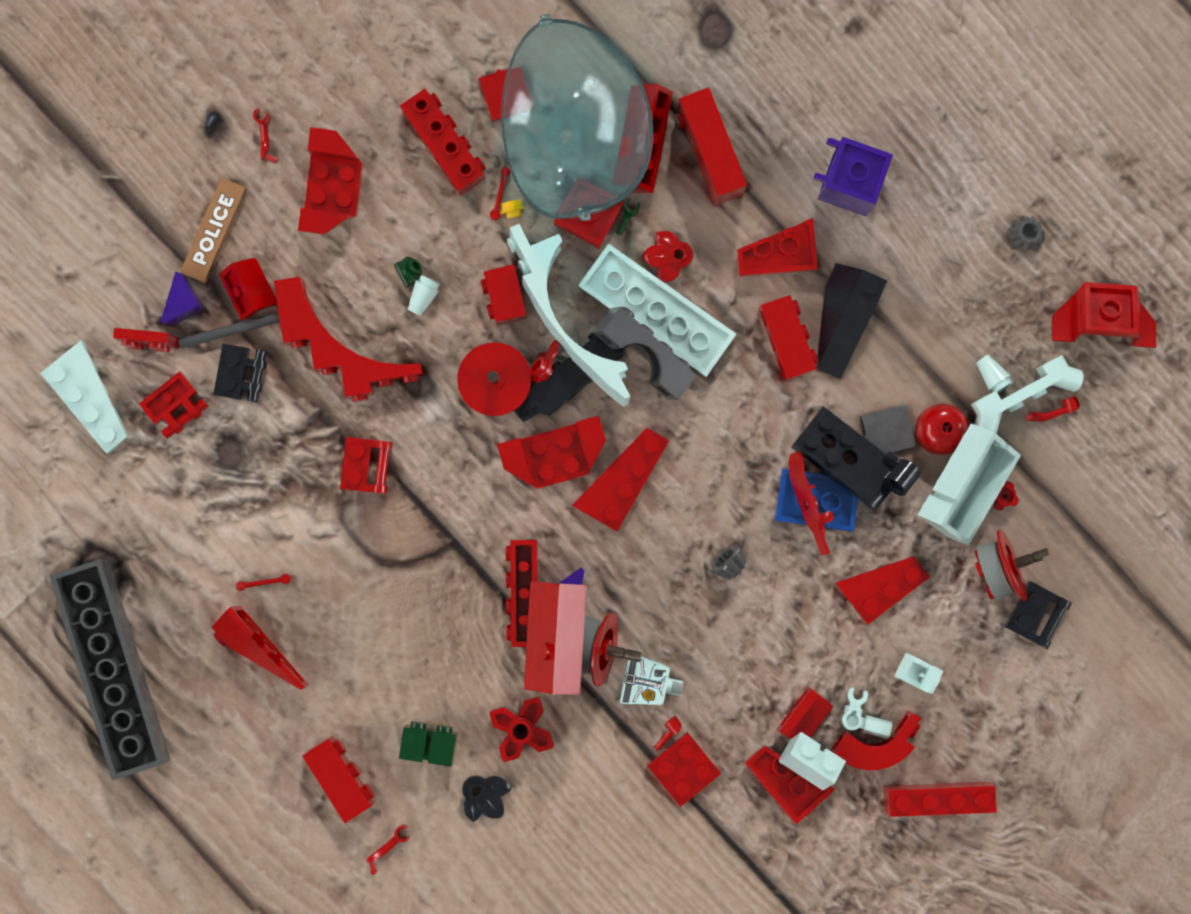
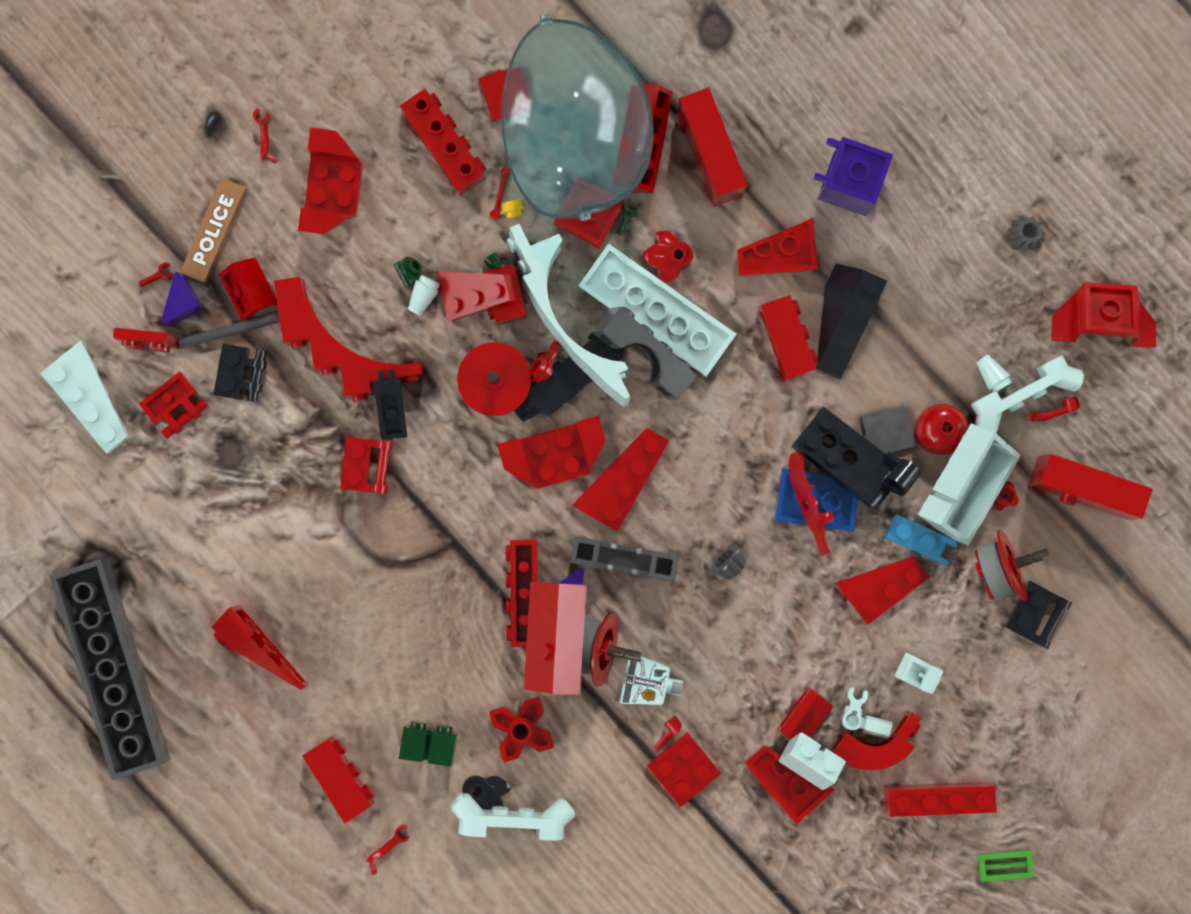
red hinge [236,574,291,591] -> none
none -> red hand [139,262,174,287]
none -> black hinge [374,369,408,440]
none -> wing [436,271,516,321]
none -> light aqua plate [451,793,575,841]
none -> dark green hand [483,252,504,270]
none -> dark grey arch [570,536,679,582]
none -> dark azure hinge [884,514,960,567]
none -> bright green tile [977,849,1034,882]
none -> red brick [1028,454,1153,520]

